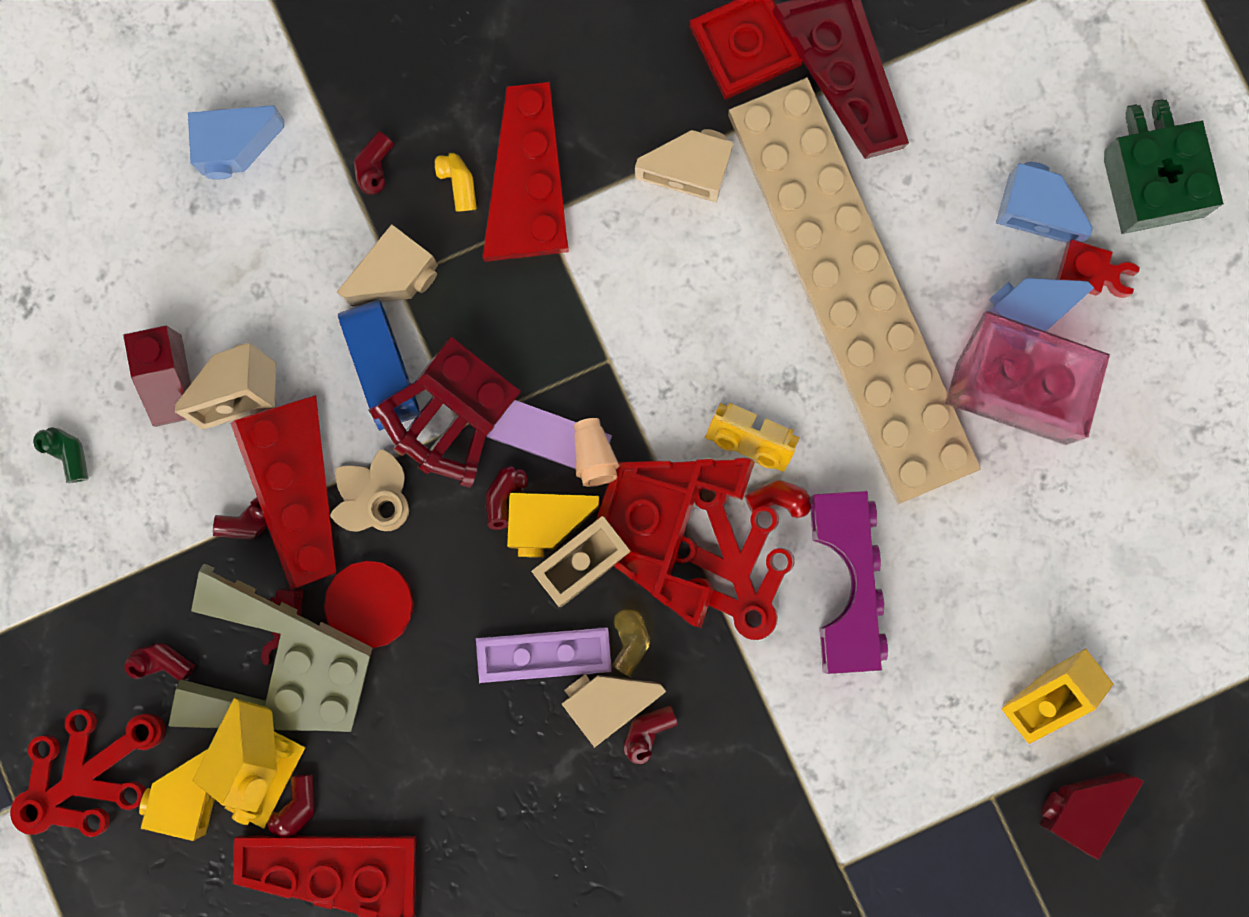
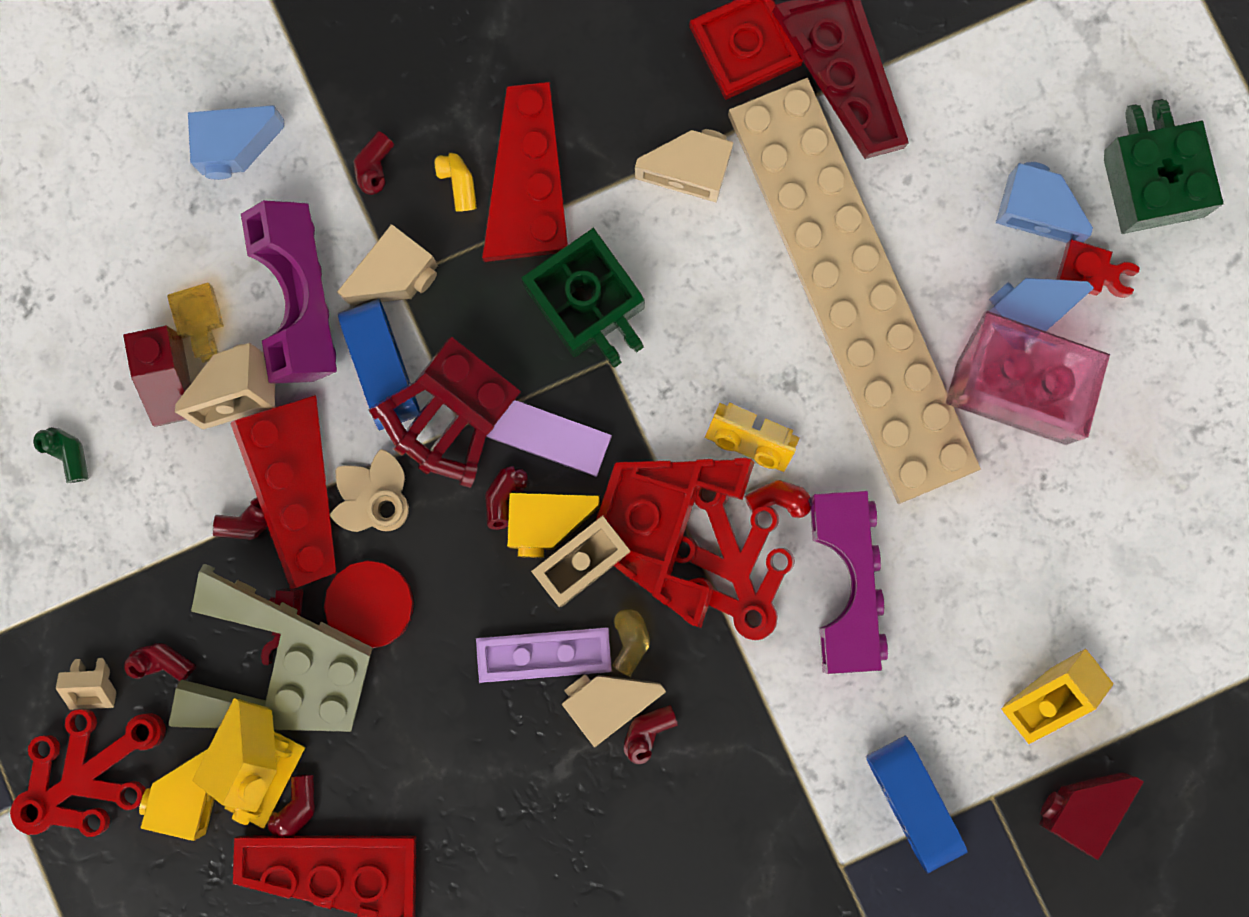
light nougat cone [574,418,619,487] -> none
none -> tan tile [56,658,116,710]
none -> clear yellow plate [167,282,224,363]
none -> magenta arch [241,200,337,383]
none -> dark green hinge [521,227,645,368]
none -> blue beam [865,735,968,874]

